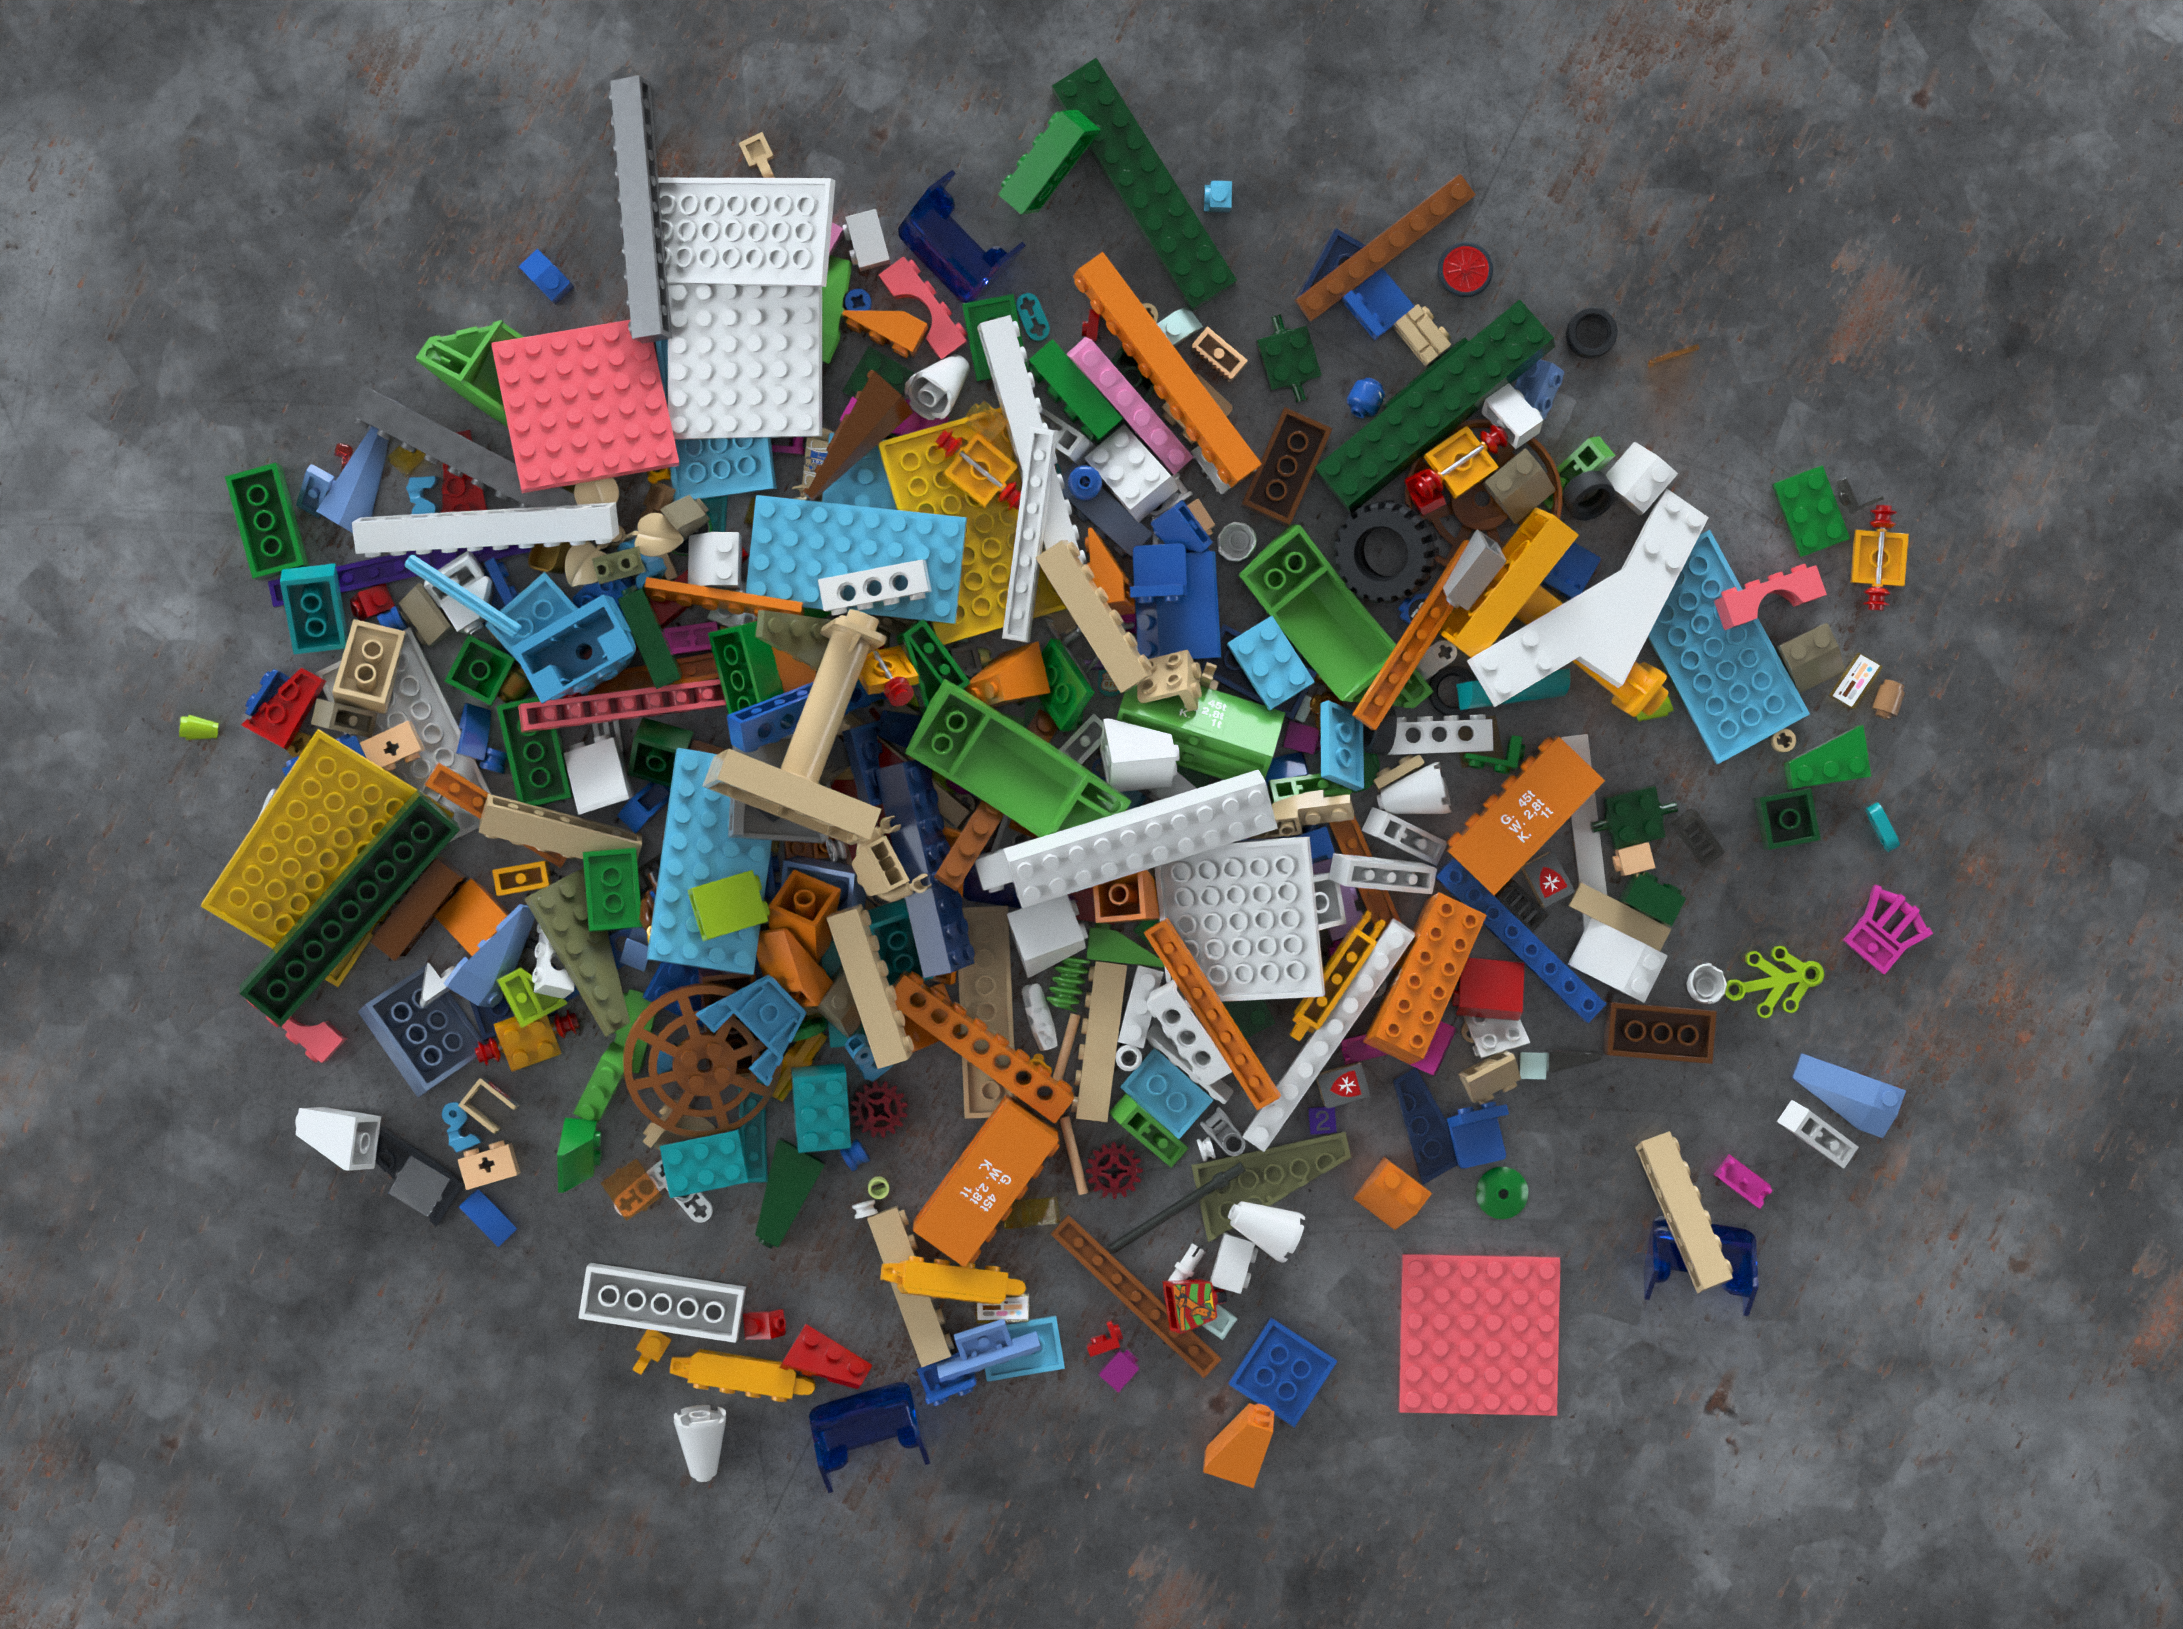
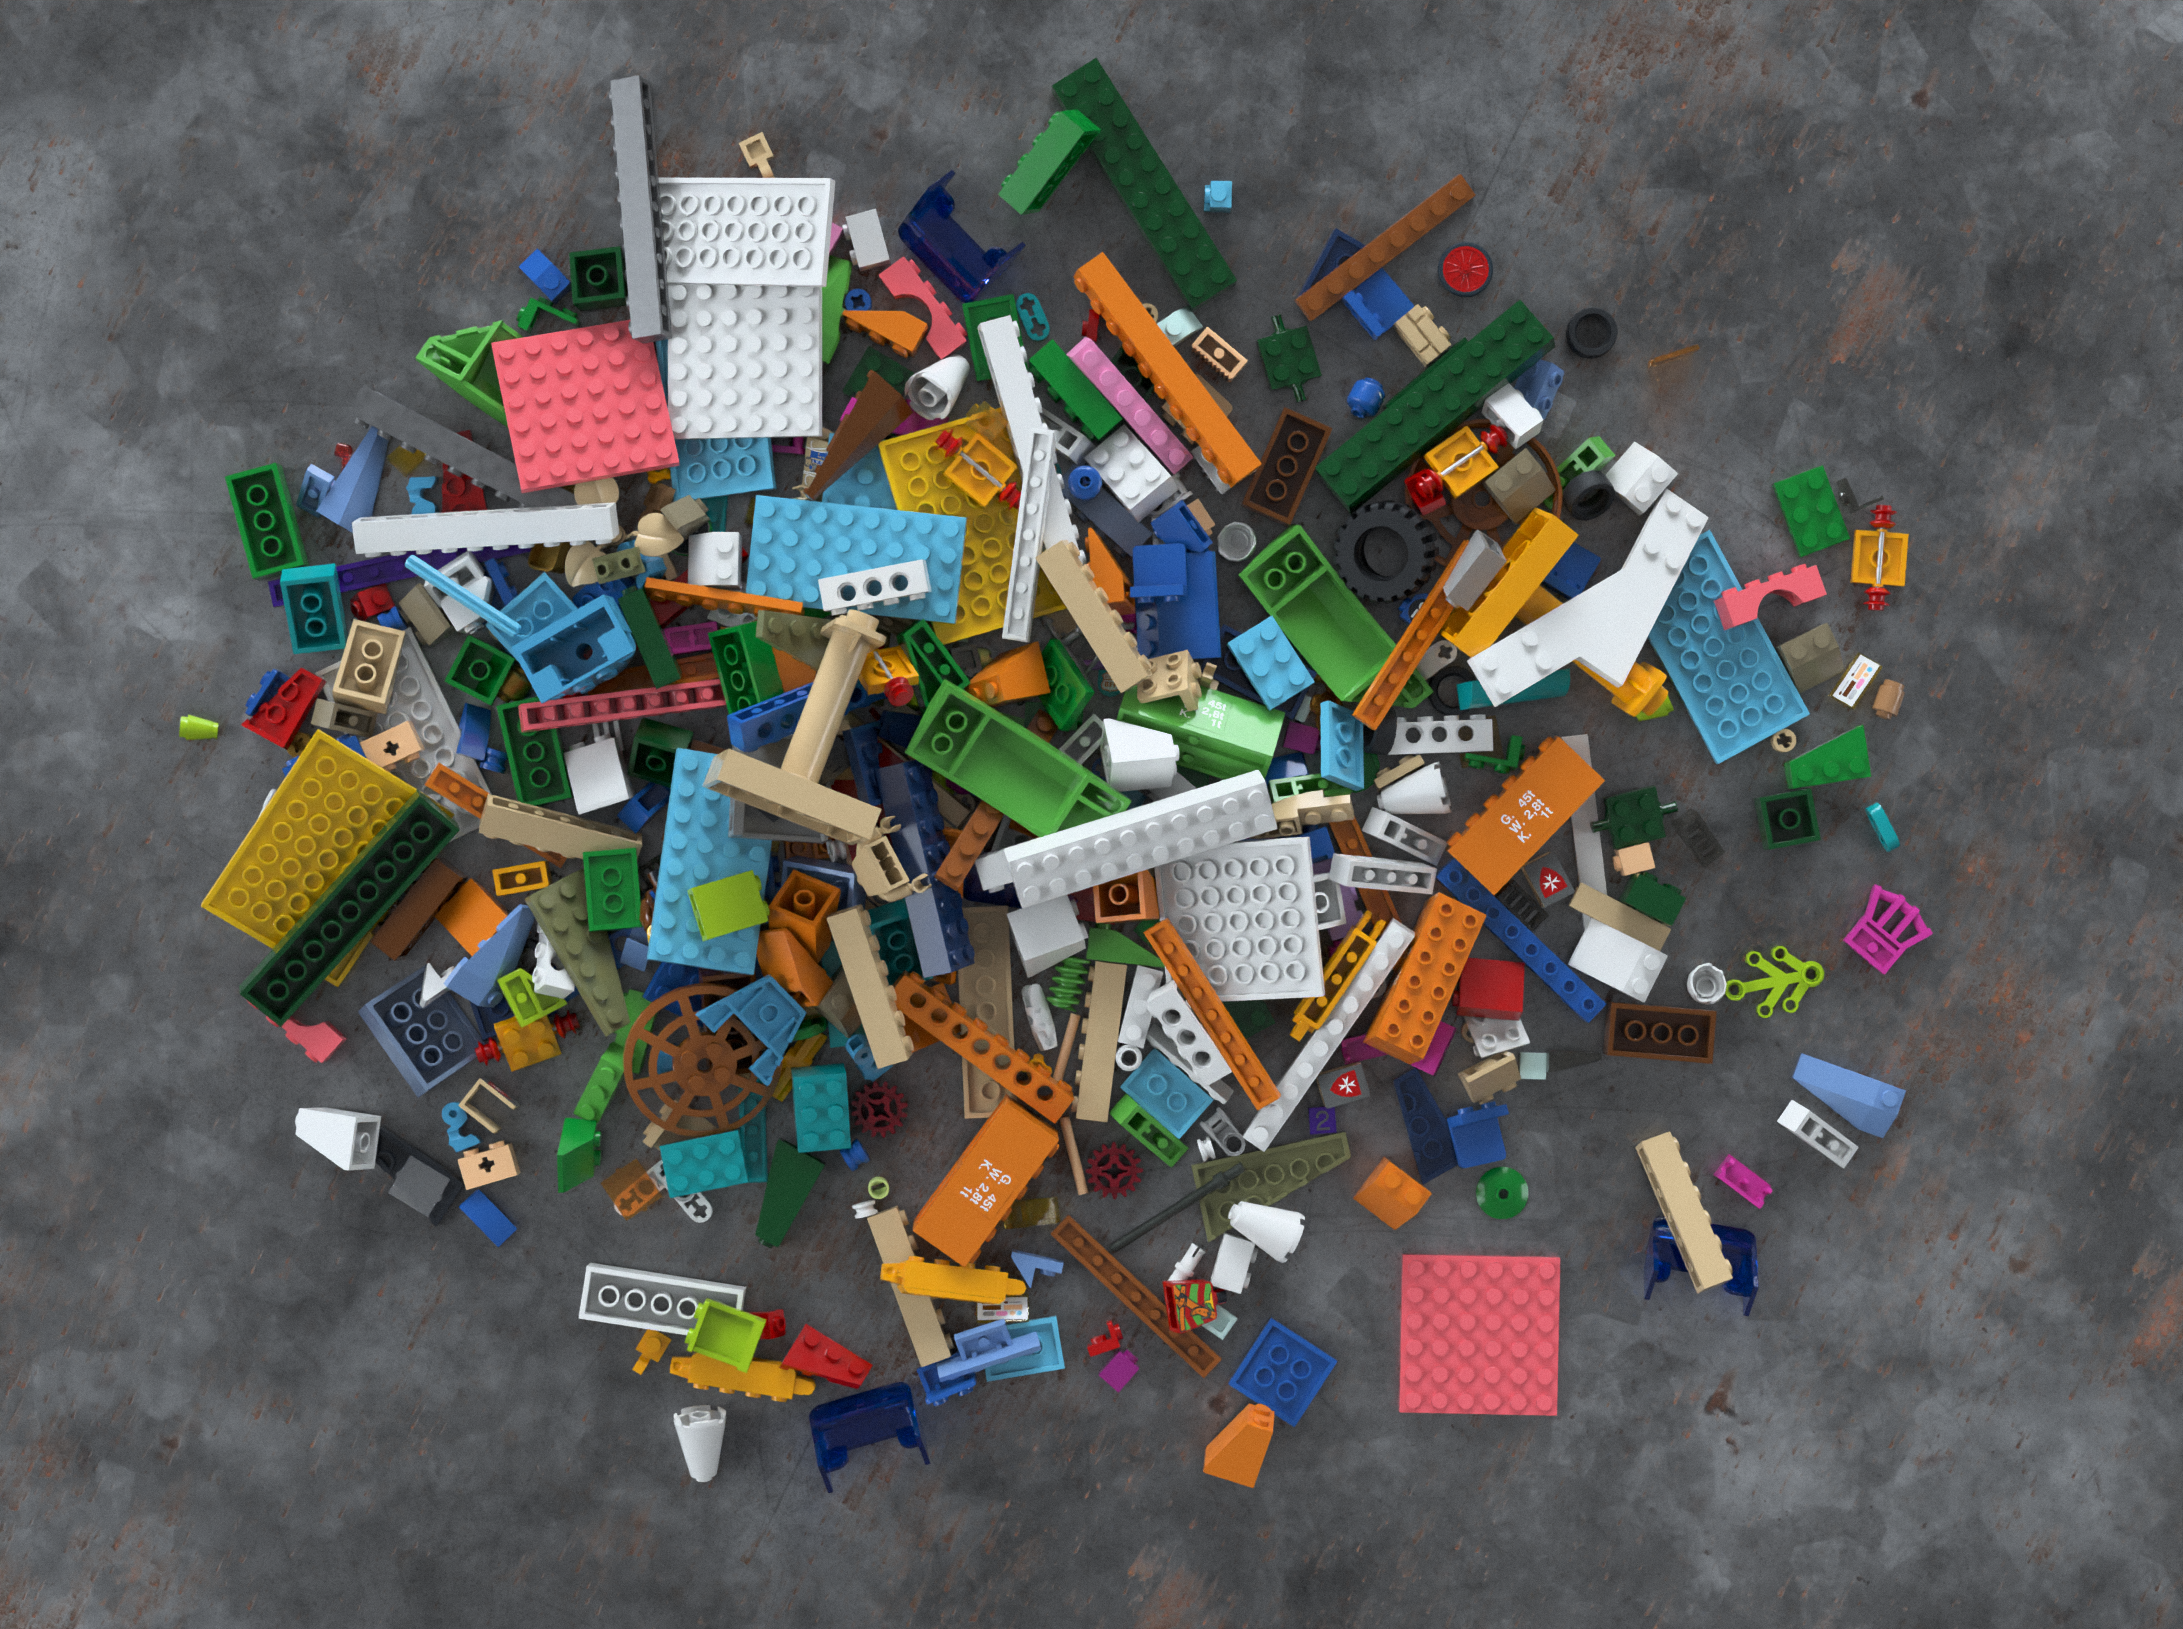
none -> green bracket [516,296,581,334]
none -> dark green brick [569,246,628,312]
none -> lime panel [684,1298,767,1373]
none -> medium blue slope [1011,1249,1064,1288]

